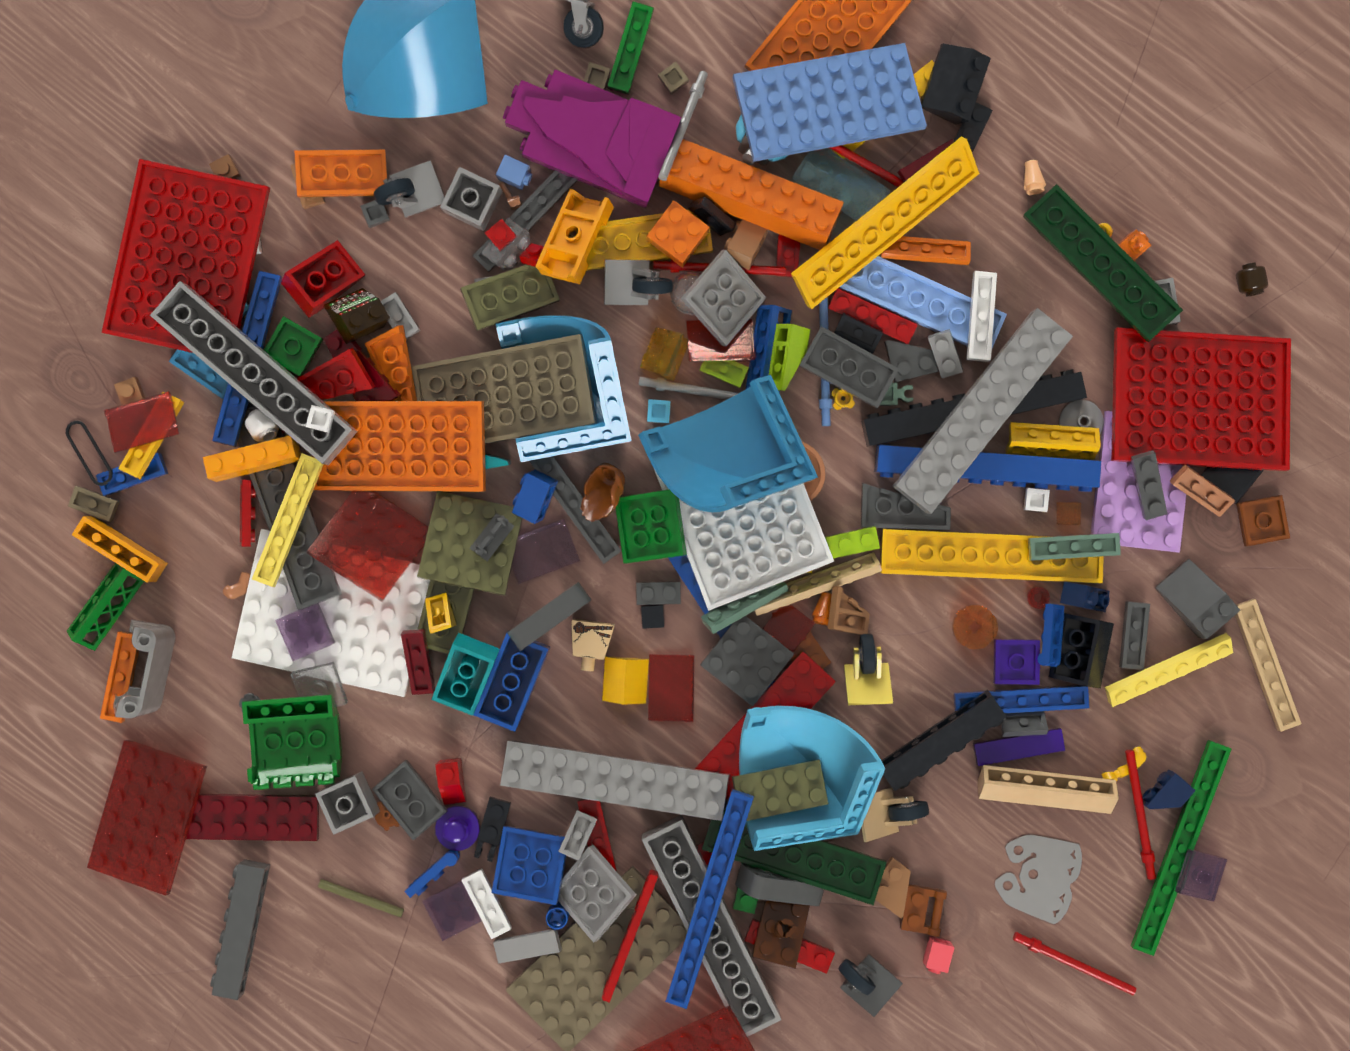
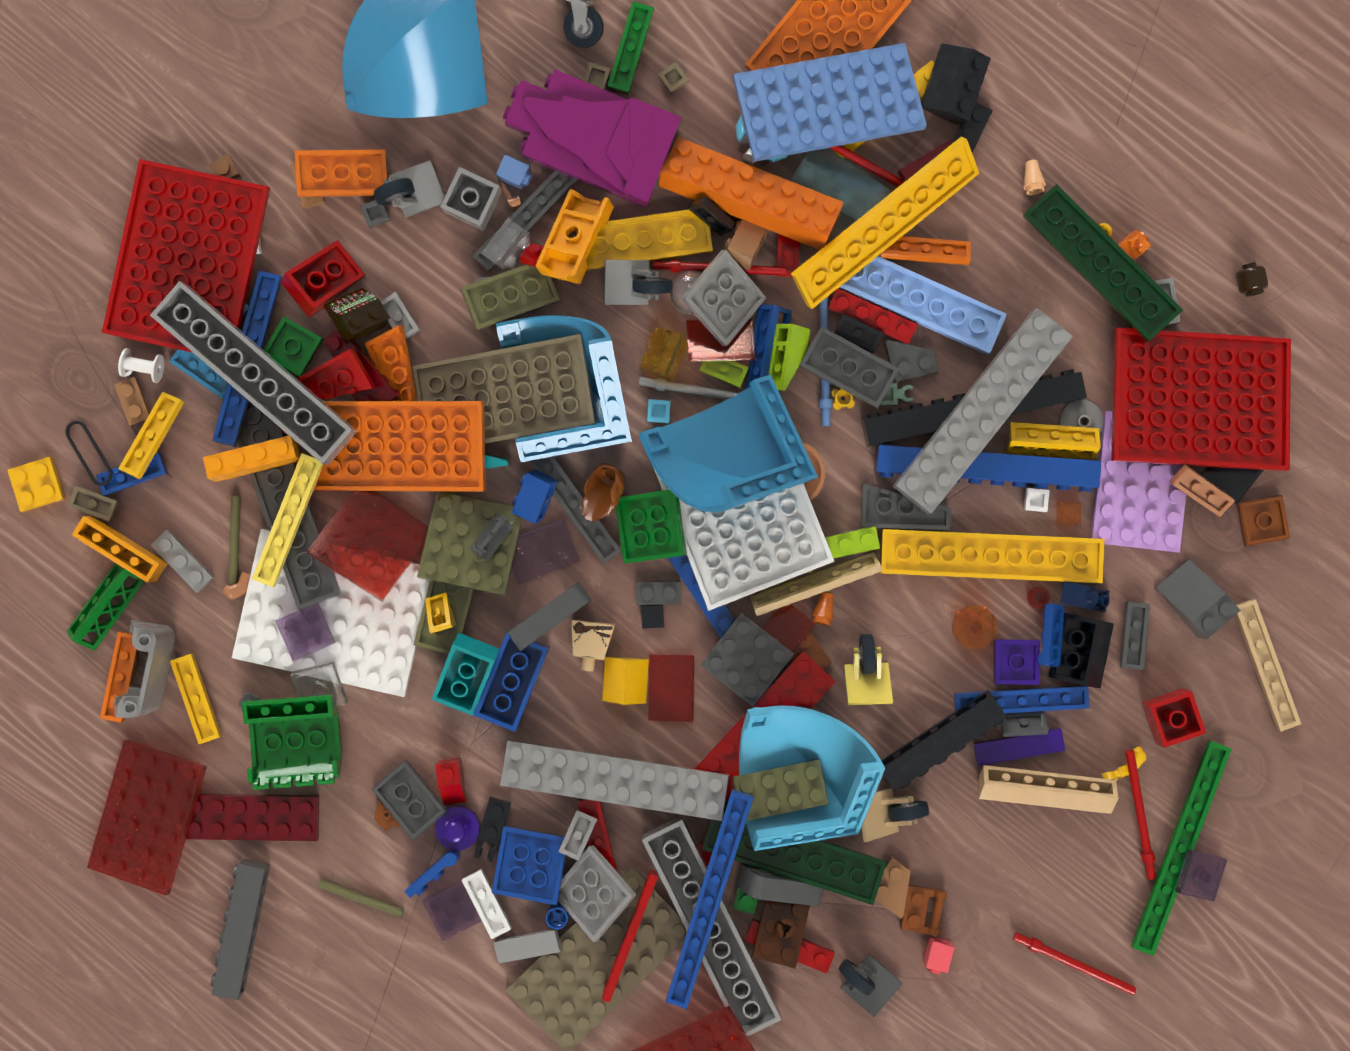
clear red piece [104,391,179,453] -> none
red plate [240,480,255,547] -> none
white head [245,409,279,442] -> none
white tile [306,405,335,433] -> none
light grey brick [315,771,380,835] -> none
dark red plate [401,629,435,695] -> none
red plate [485,218,517,251] -> none
orange brick [647,200,710,268] -> none
light grey bar [658,71,708,181] -> none
sand green plate [701,582,789,634] -> none
medium nougat wing [828,586,870,635] -> none
light grey plate [928,329,963,378] -> none
white plate [967,271,997,362] -> none
light grey piece [995,835,1082,924] -> none
sand green plate [1028,533,1121,561] -> none
light yellow plate [1105,633,1233,707] -> none
dark grey plate [1131,450,1167,520] -> none
dark blue slope [1142,769,1196,809] -> none
none -> yellow plate [7,457,66,512]
none -> white piece [118,348,165,383]
none -> light grey plate [151,530,215,593]
none -> yellow plate [170,653,222,744]
none -> olive bar [228,496,240,584]
none -> red brick [1141,688,1206,748]

